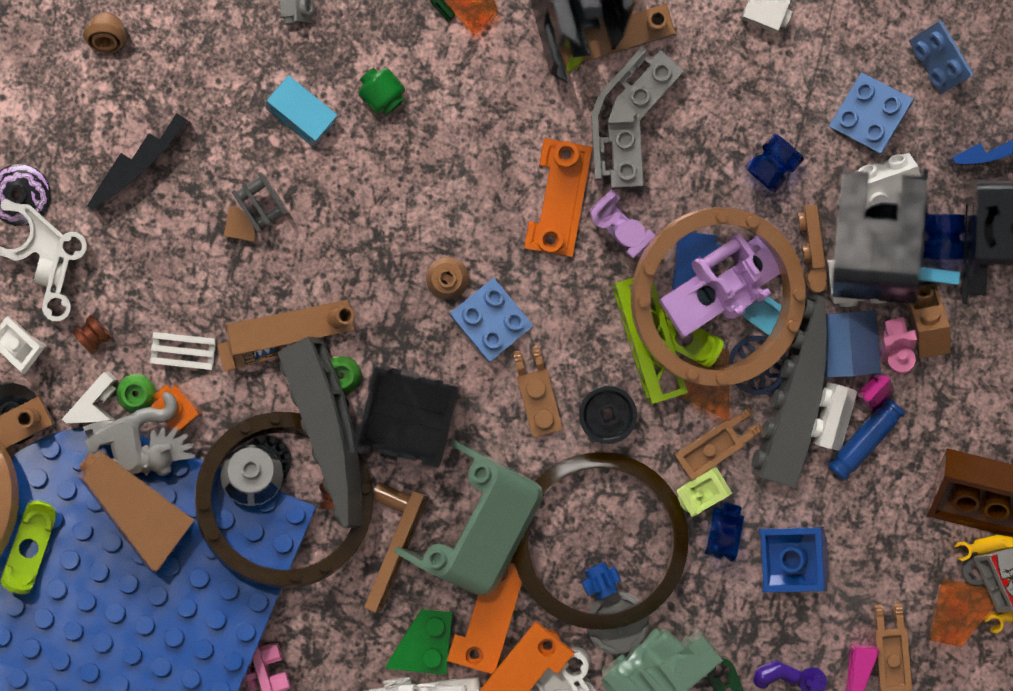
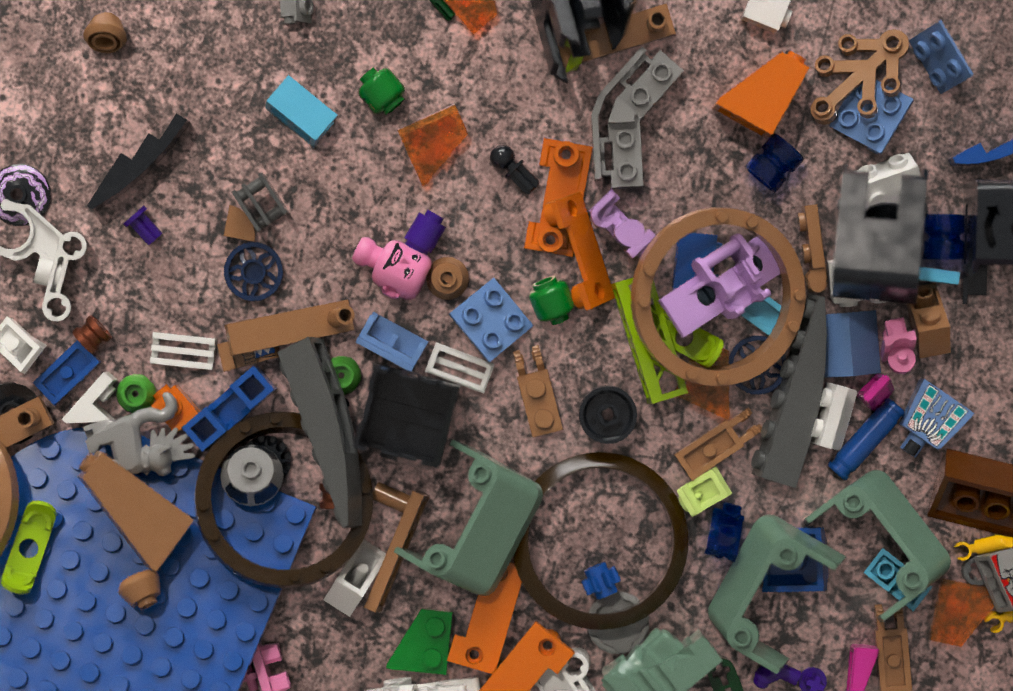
none -> blue plate [32,340,101,405]
none -> medium nougat cone [118,569,160,610]
none -> dark purple piece [123,205,162,246]
none -> blue arch [182,365,278,452]
none -> dark blue wheel [224,242,283,301]
none -> white slope [324,539,386,617]
none -> bright pink piece [352,237,432,300]
none -> medium blue hinge [356,312,429,372]
none -> clear orange wing [397,104,468,186]
none -> dark purple brick [404,209,446,255]
none -> white tile [425,342,495,394]
none -> black axle [490,144,539,194]
none -> green head [529,276,575,325]
none -> orange brick [544,191,615,311]
none -> sand green windscreen [708,514,846,674]
none -> orange slope [712,51,810,139]
none -> sand green windscreen [804,470,951,622]
none -> medium nougat plant [810,29,910,125]
none -> medium azure slope [863,548,932,612]
none -> torso [899,378,974,458]

